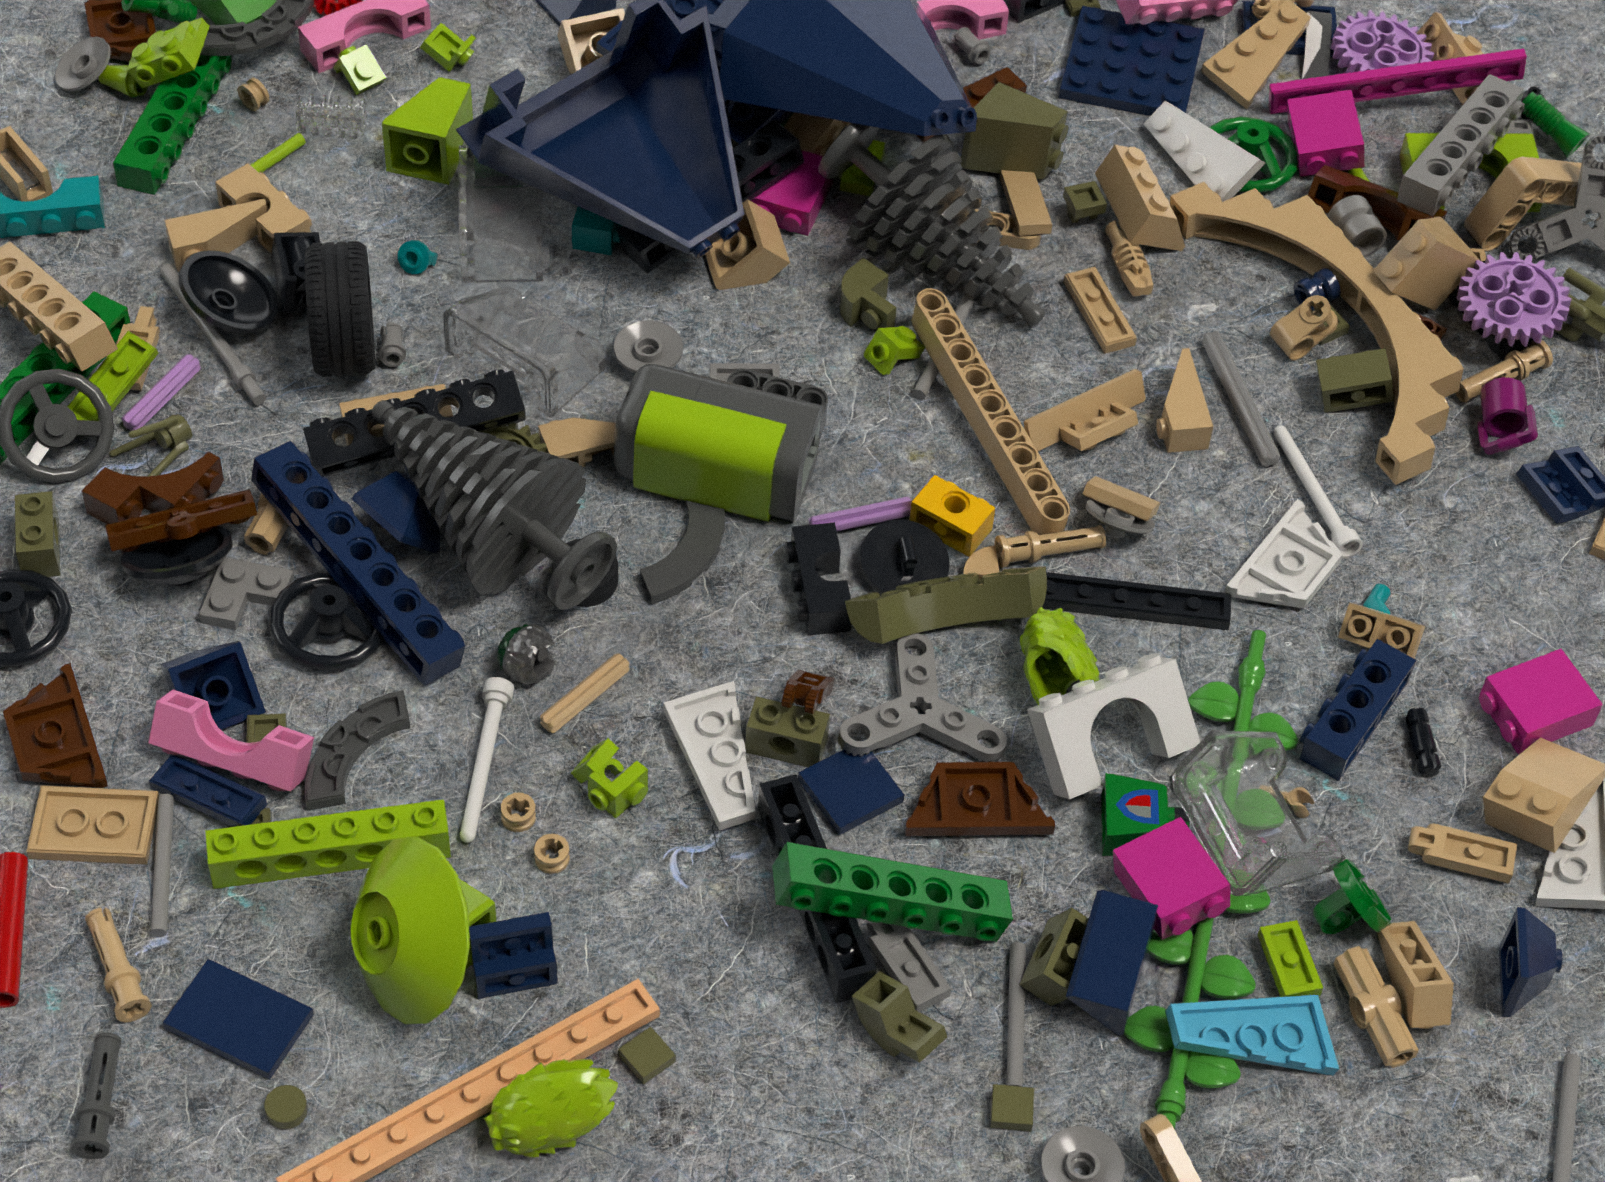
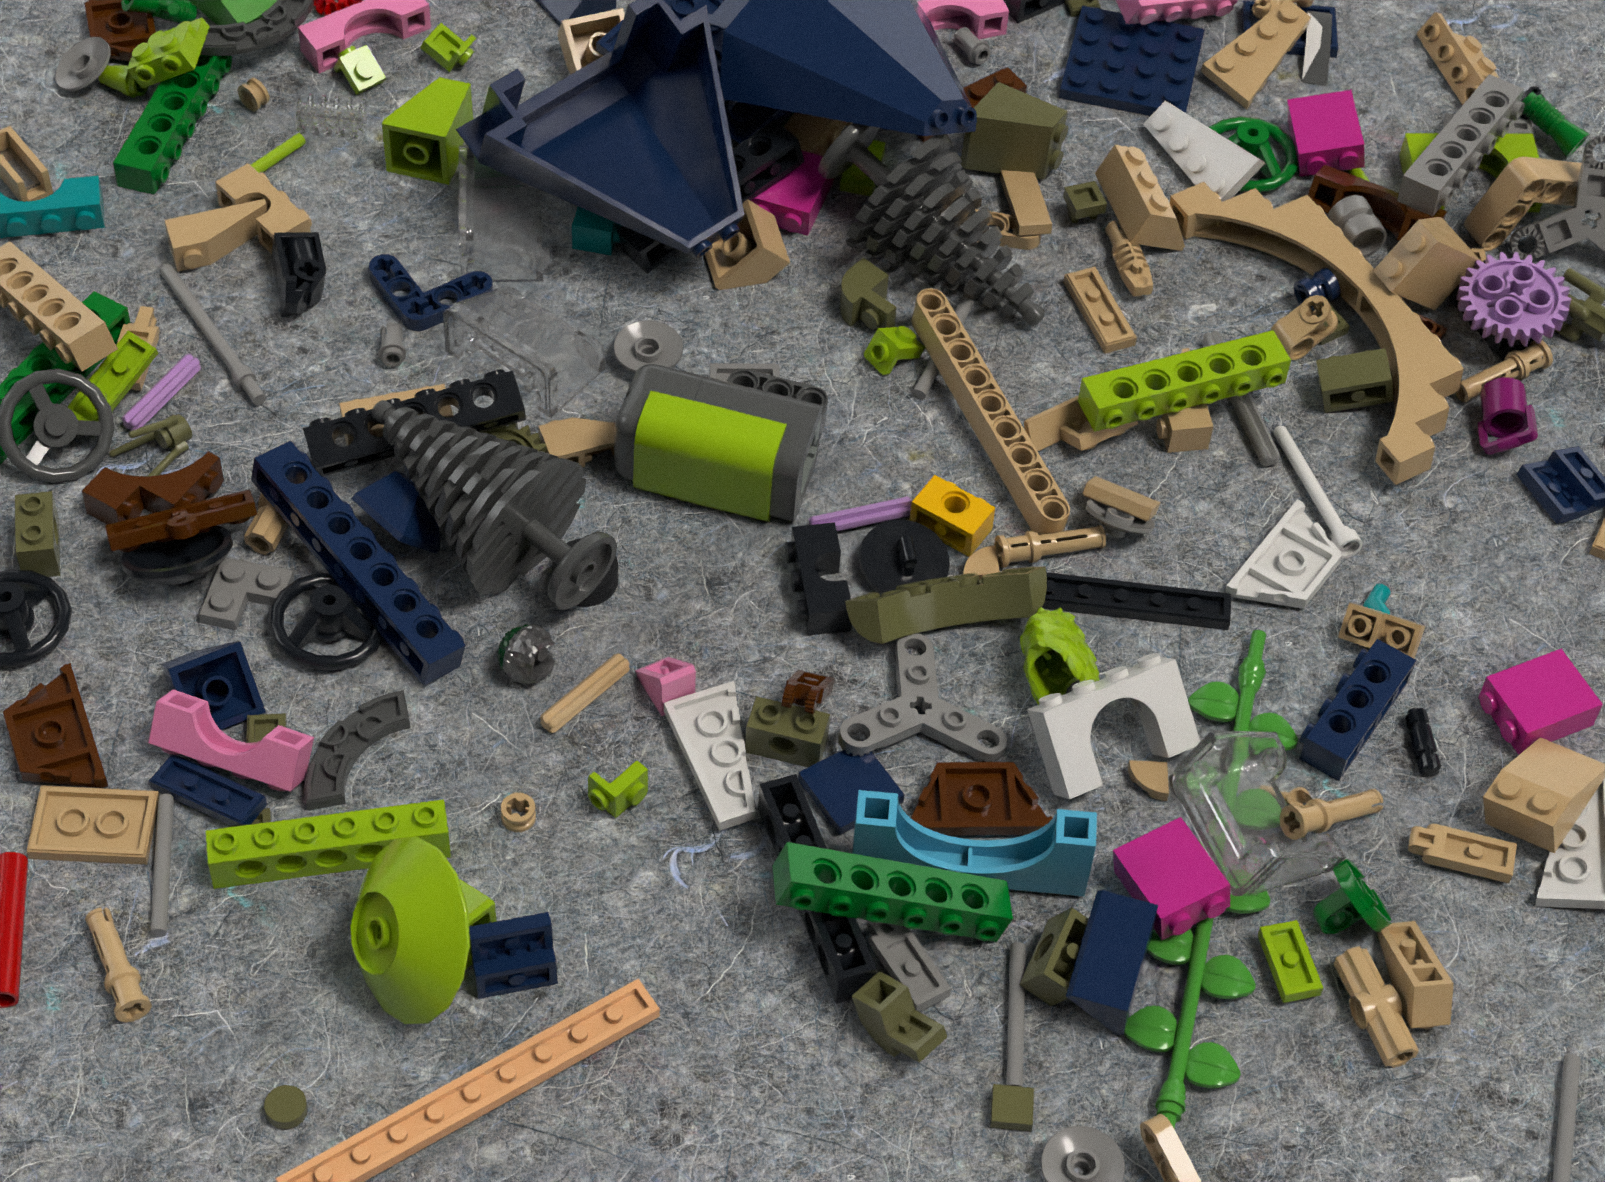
dark grey pin [71,1033,122,1159] -> none
dark blue tile [163,959,314,1080] -> none
black dish [179,250,278,334] -> none
black tyre [305,241,375,377] -> none
teal plate [397,240,438,274] -> none
white piece [460,677,514,843] -> none
lime head [484,1059,618,1157] -> none
tan bush [534,833,570,874] -> none
lime tile [571,738,624,784] -> none
olive tile [618,1027,676,1084] -> none
dark grey tile [640,500,725,604] -> none
green torso [1100,773,1190,856] -> none
medium azure wing [1165,995,1339,1076] -> none
dark pink tile [1268,48,1527,114] -> none
lavender gear [1331,10,1434,73] -> none
dark blue slope [1499,907,1563,1017] -> none
none -> dark blue beam [369,254,493,331]
none -> bright pink slope [635,657,696,716]
none -> medium azure arch [852,790,1097,896]
none -> lime brick [1078,330,1291,432]
none -> tan tile [1128,760,1169,801]
none -> tan pin [1279,789,1383,840]

